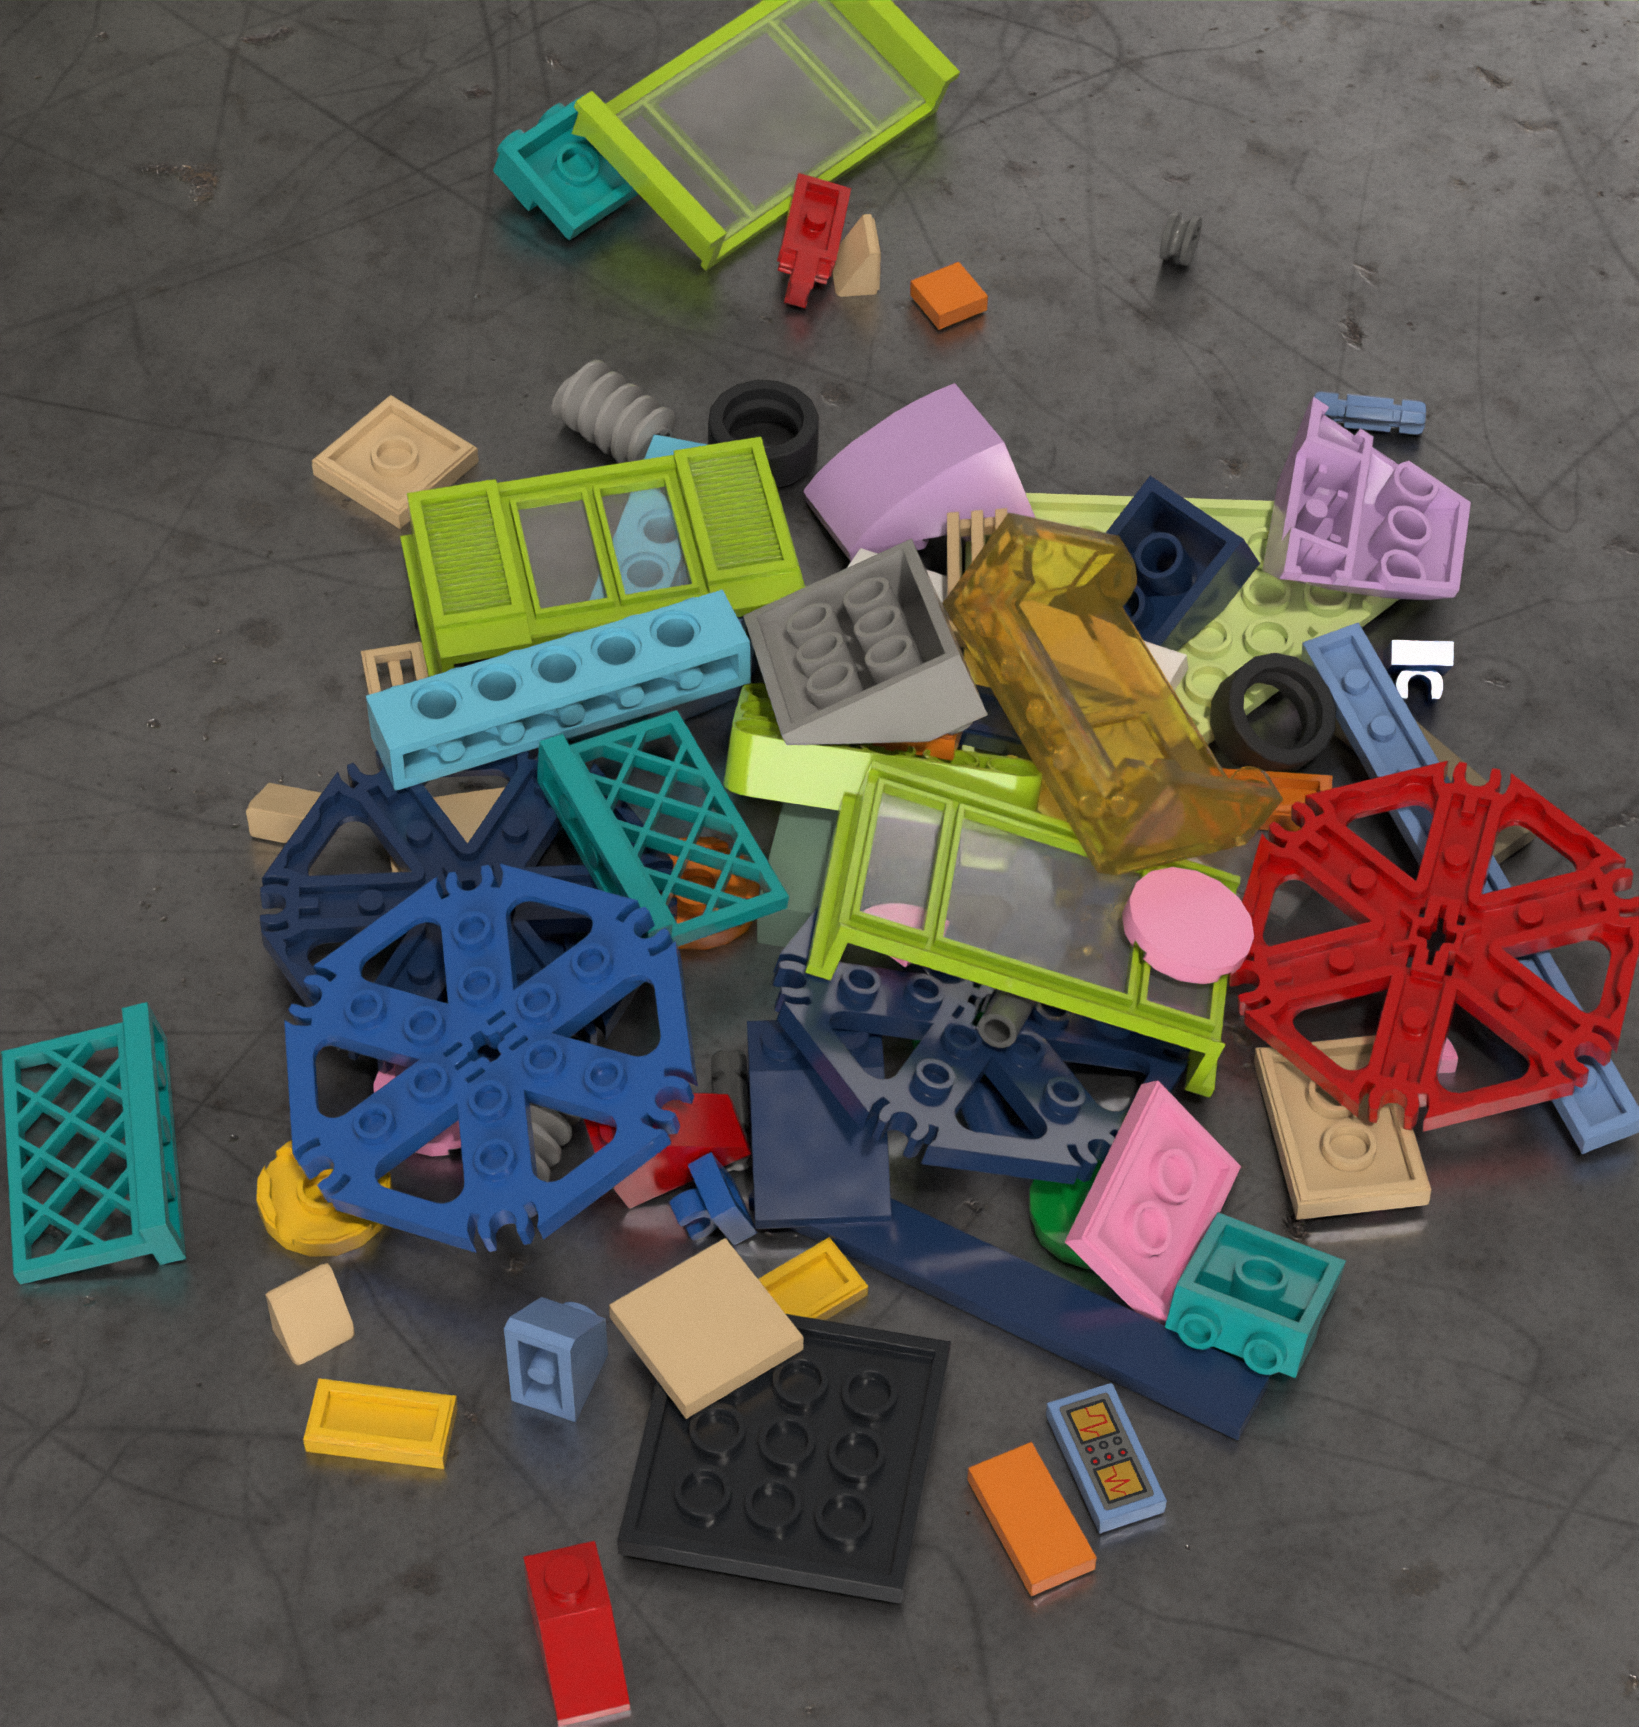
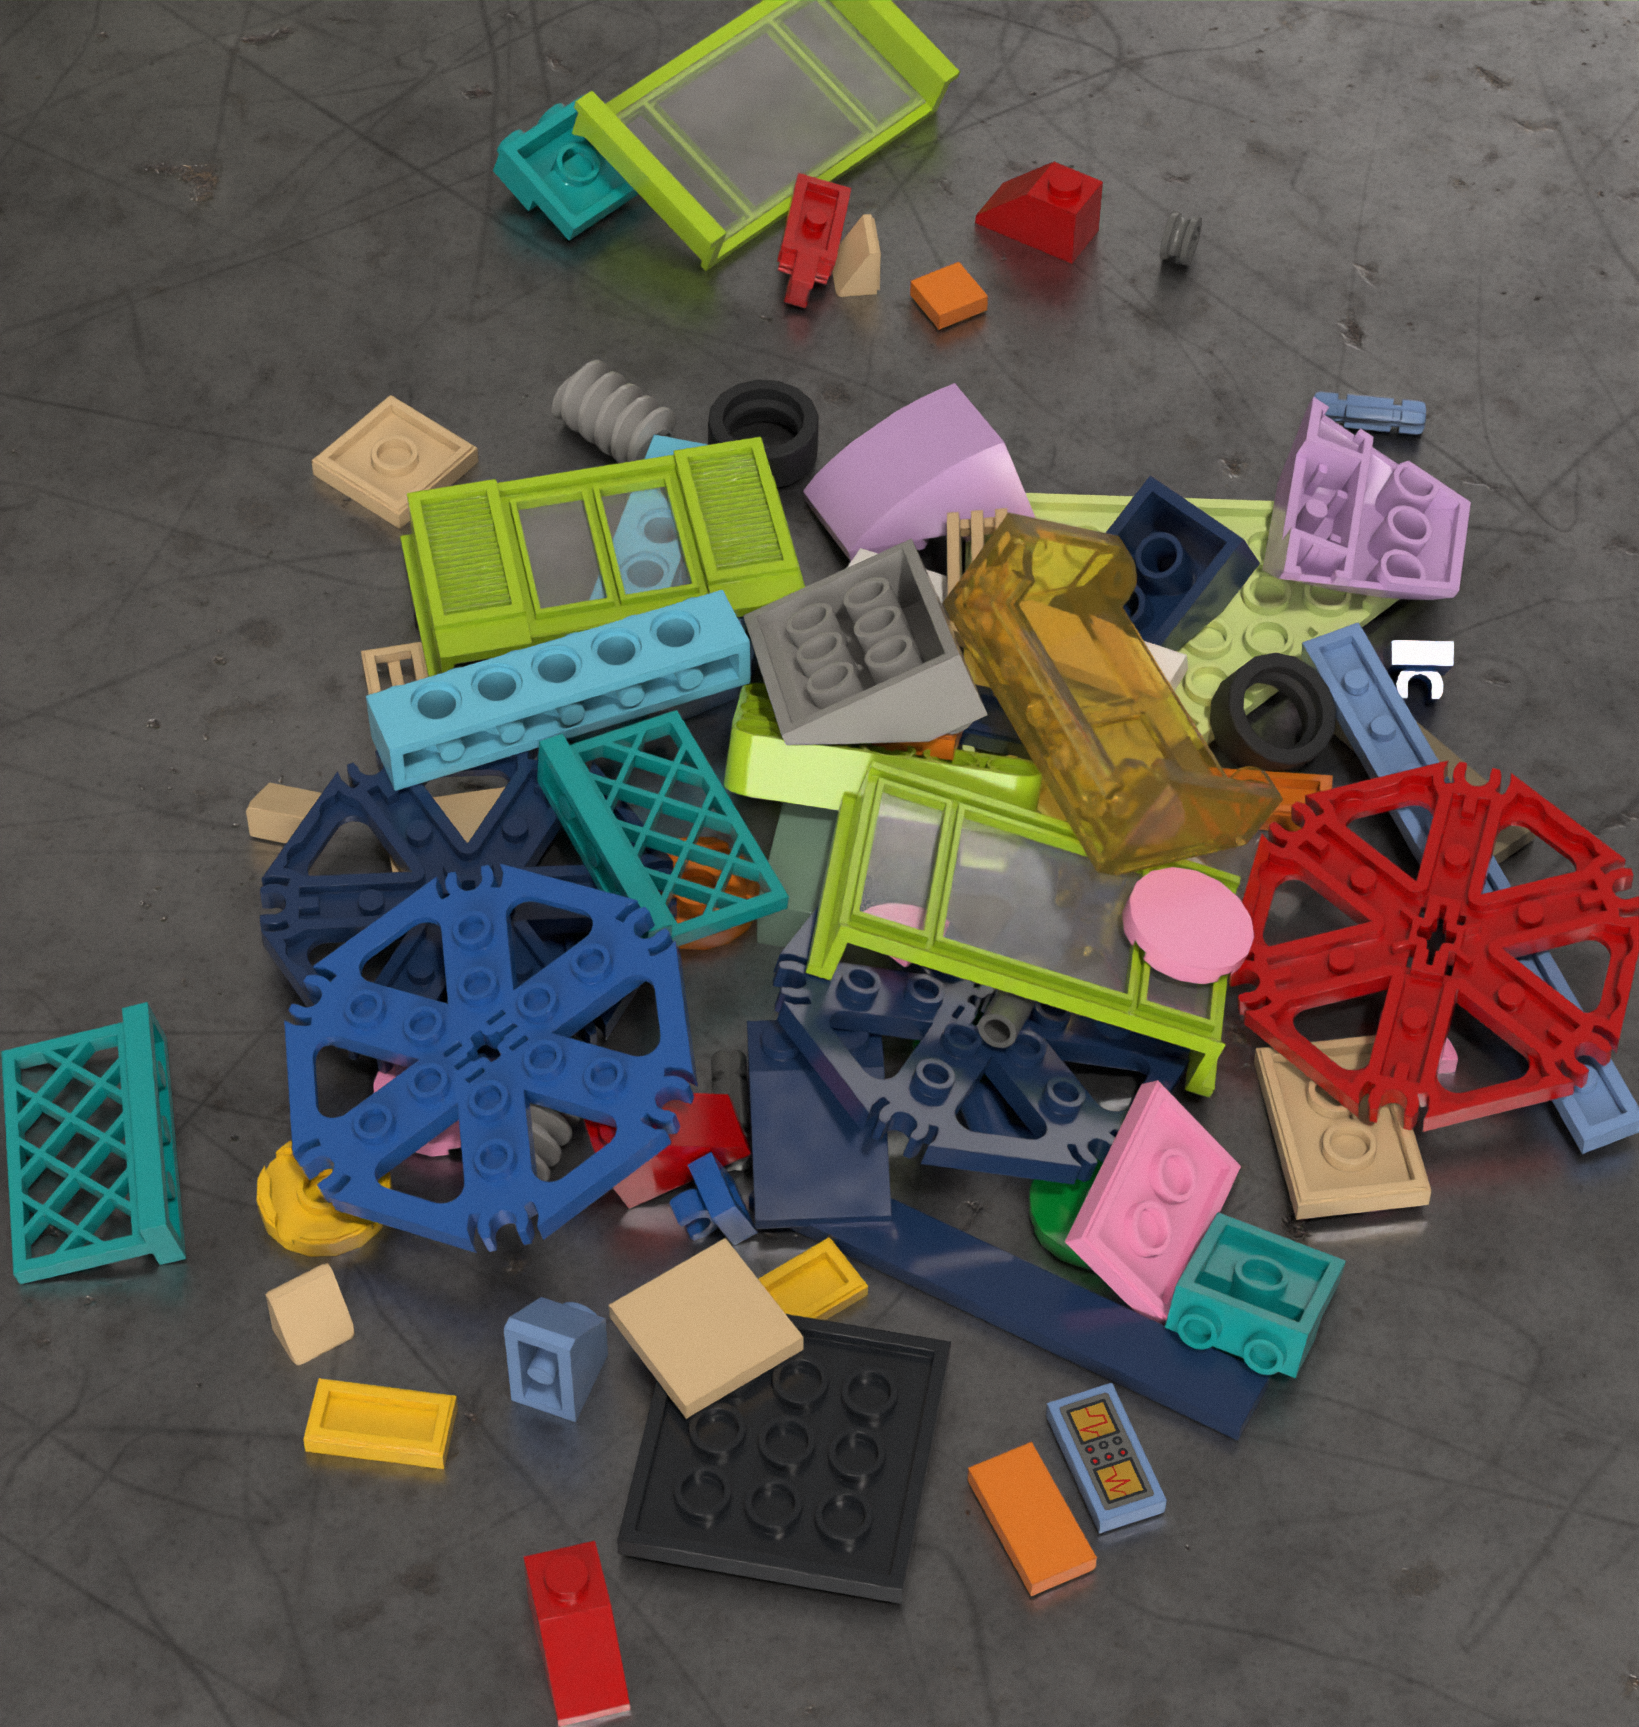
none -> red slope [975,161,1103,264]

